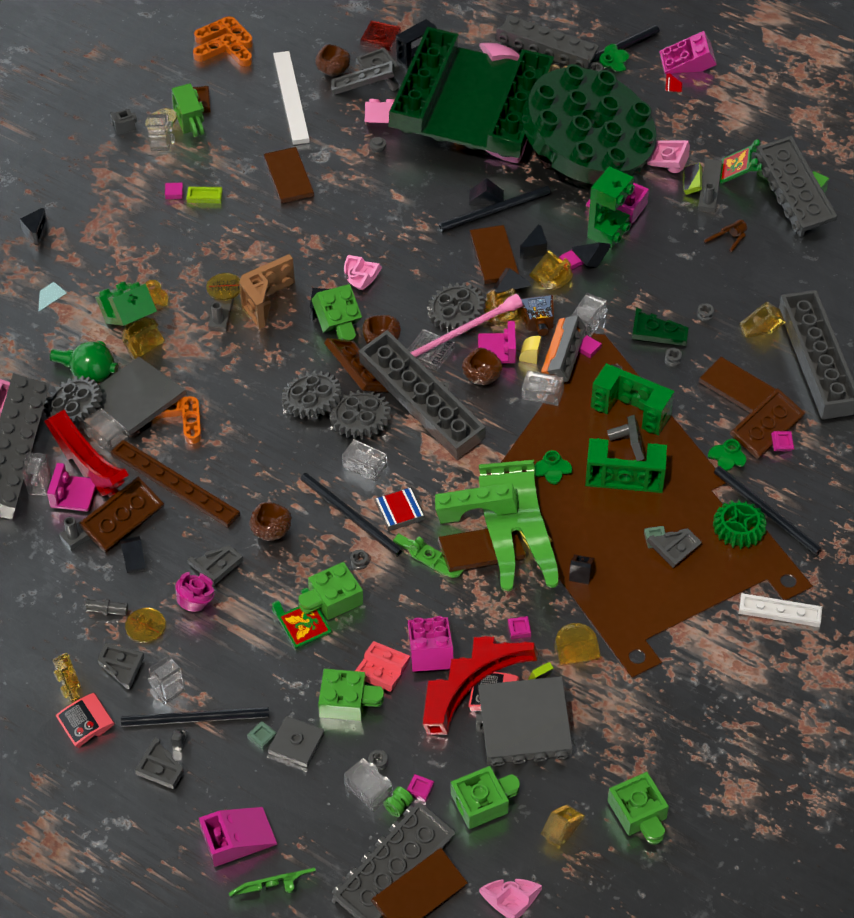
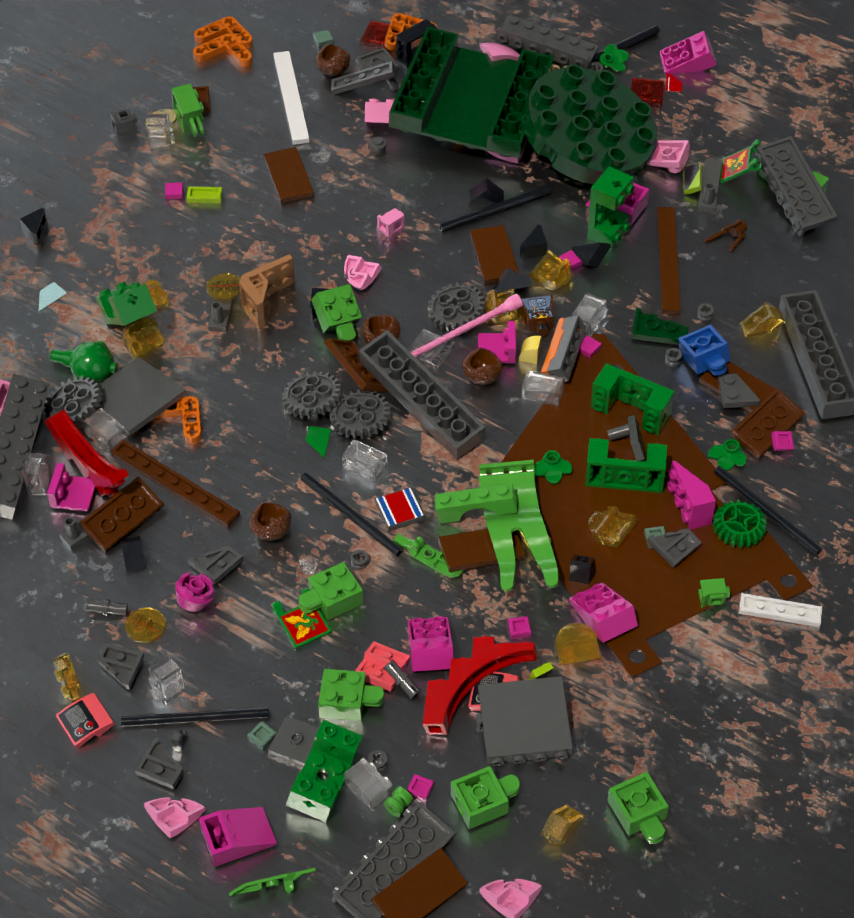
none -> bright pink brick [144,797,205,839]
none -> green plate [286,719,362,822]
none -> clear plate [298,557,317,575]
none -> green sticker [305,426,331,458]
none -> sand green tile [313,29,334,47]
none -> bright pink brick [377,208,405,237]
none -> dark grey pin [383,660,421,699]
none -> orange beam [384,13,437,50]
none -> dark pink slope [568,582,638,643]
none -> clear yellow slope [588,506,637,548]
none -> clear red tile [631,78,665,107]
none -> reddish brown tile [657,207,680,314]
none -> dark pink slope [667,461,716,530]
none -> blue brick [678,325,730,375]
none -> bright green window [698,578,730,608]
none -> dark grey wing [717,374,760,408]

